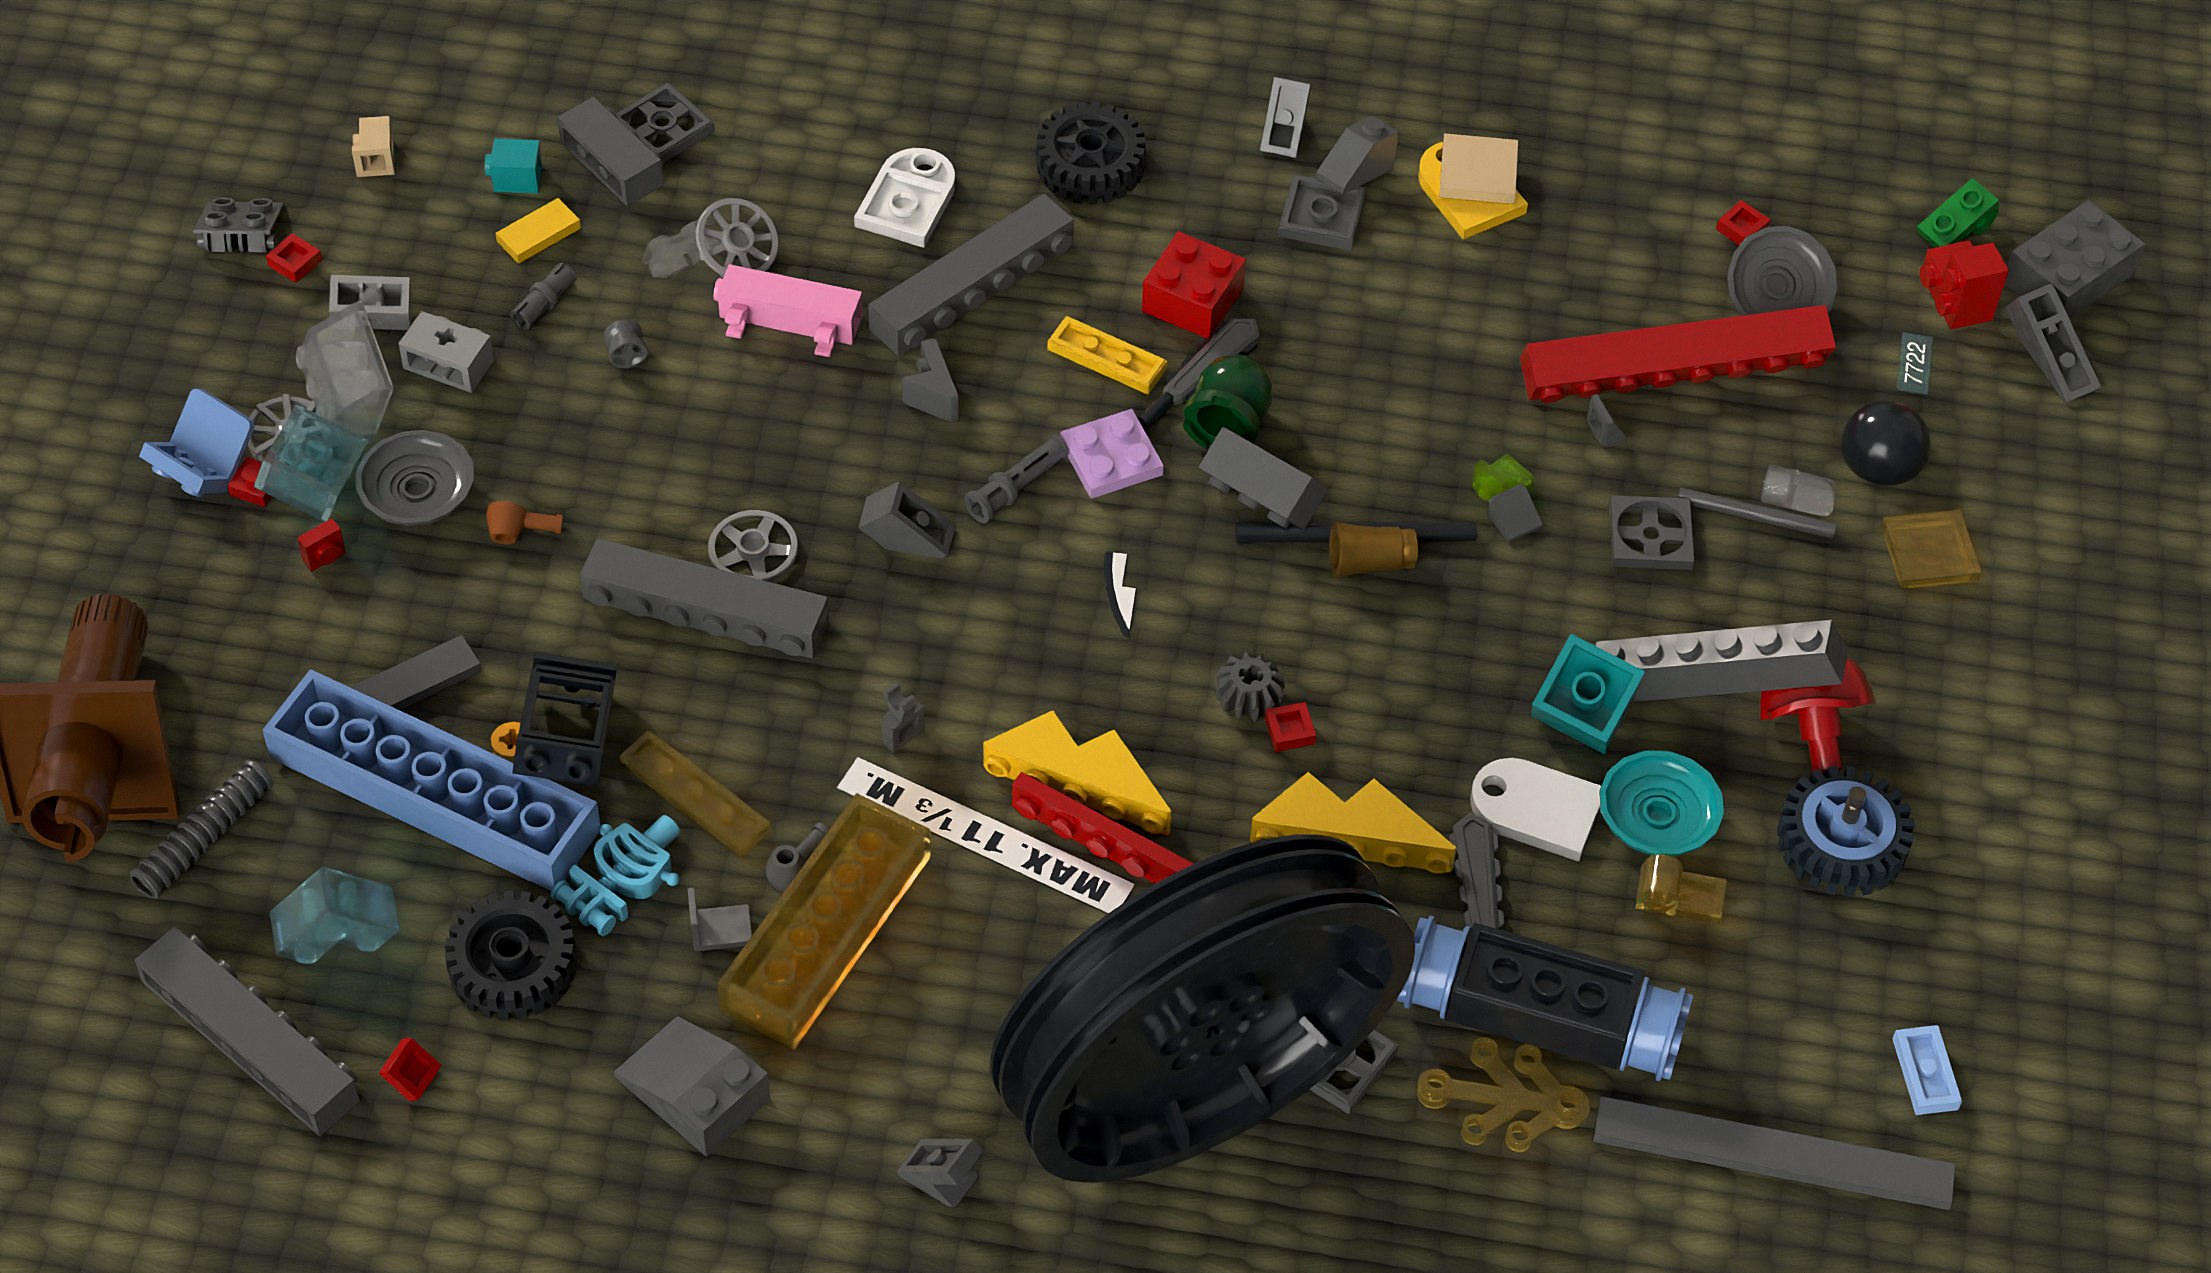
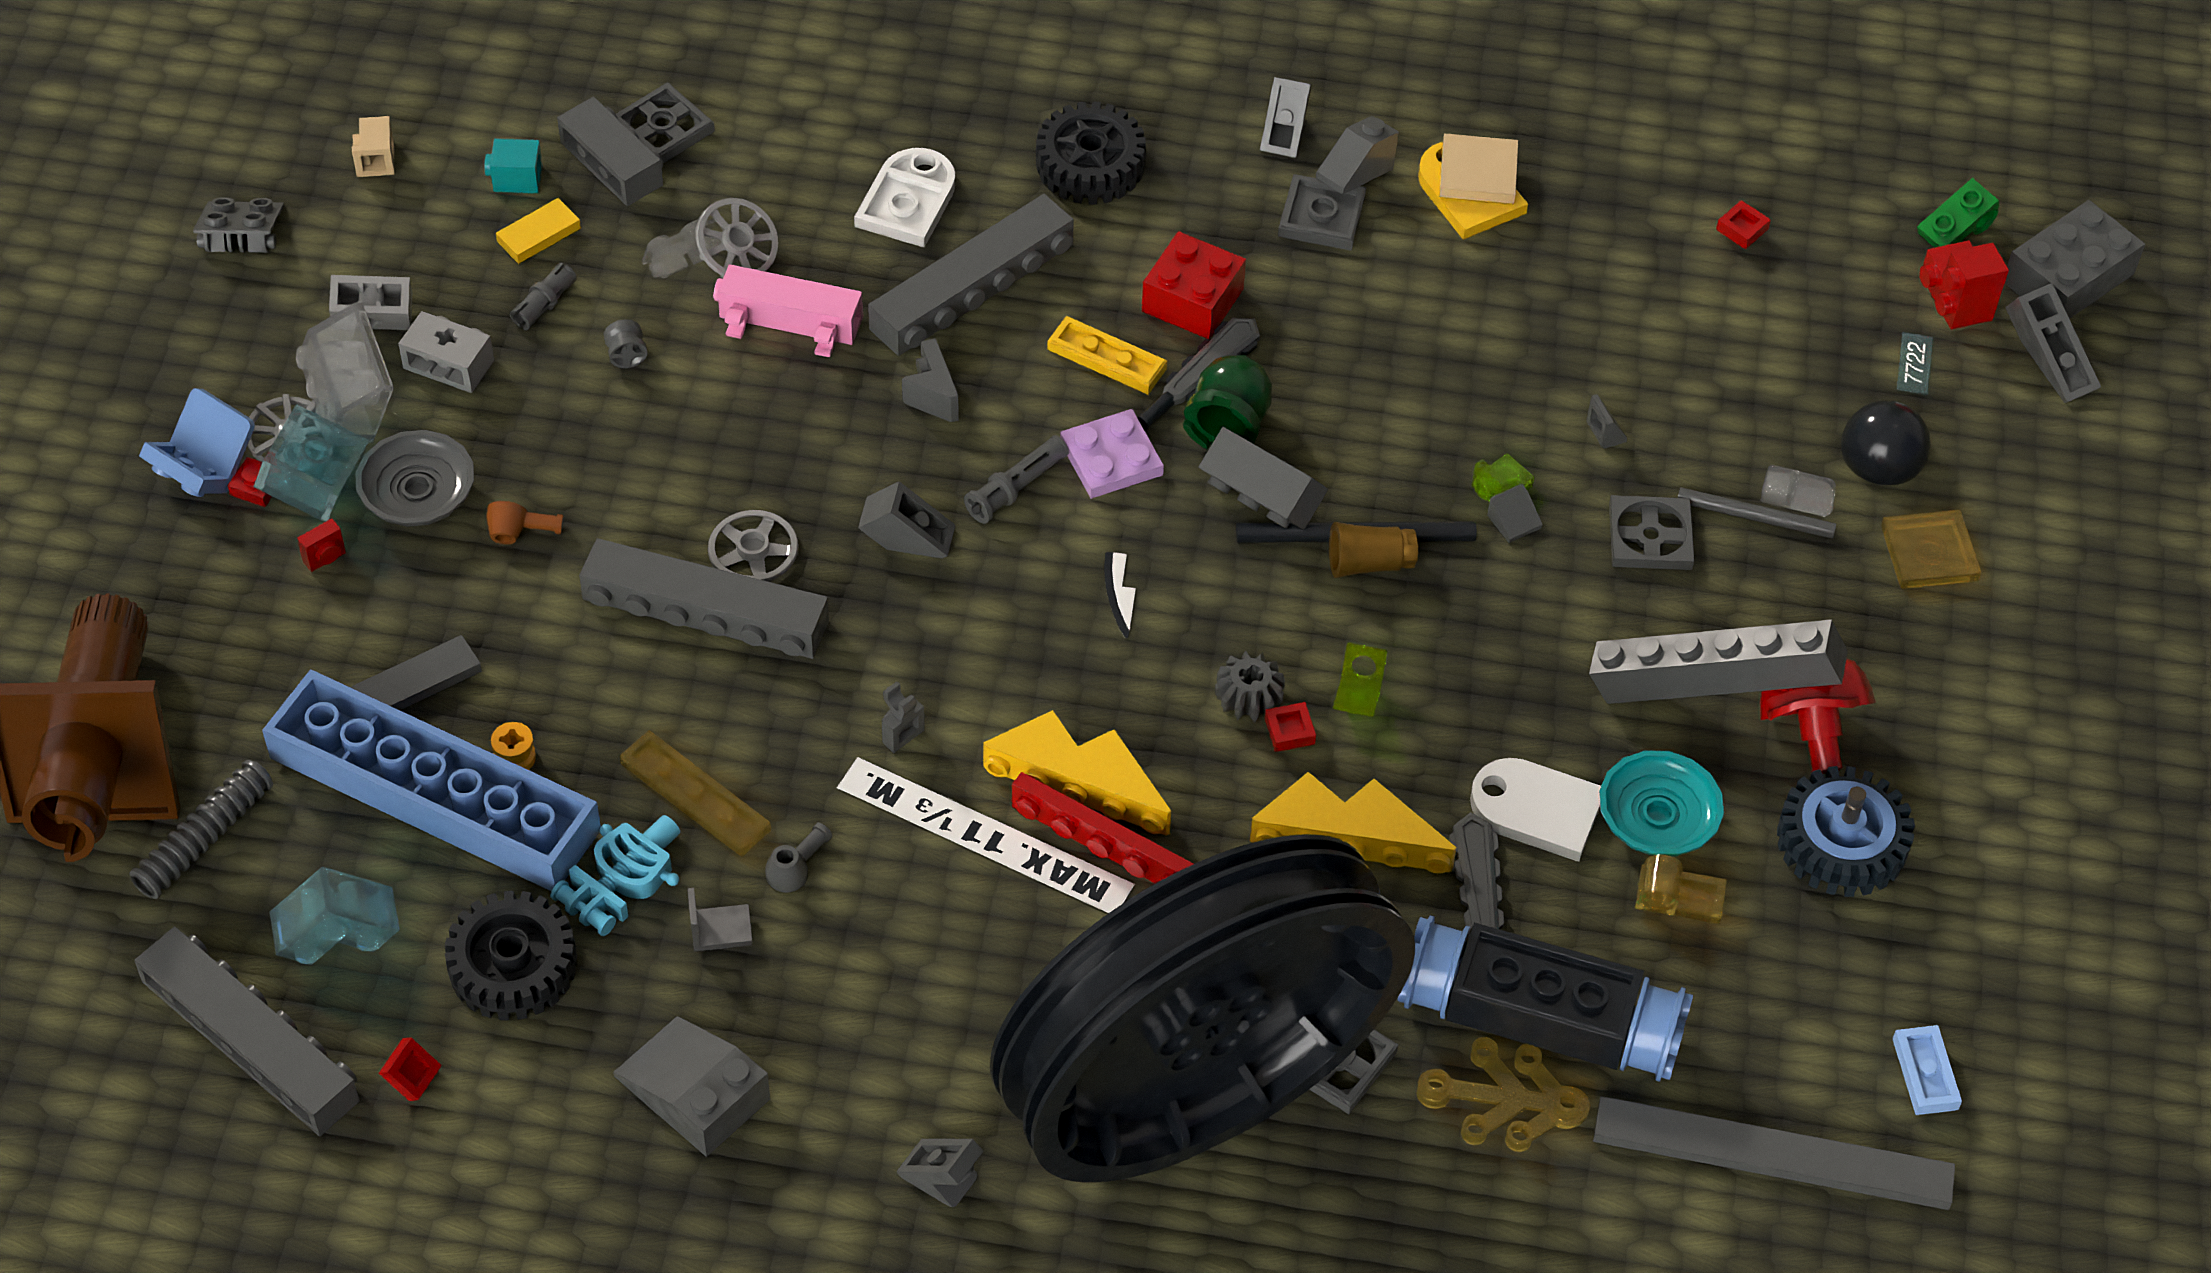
red plate [266,233,322,283] -> none
black door [512,652,618,786] -> none
clear yellow brick [717,793,931,1049] -> none
red brick [1520,305,1836,403] -> none
teal slope [1531,634,1645,754] -> none
dark grey hat [1727,226,1838,316] -> none
none -> clear neon green bracket [1333,643,1388,717]

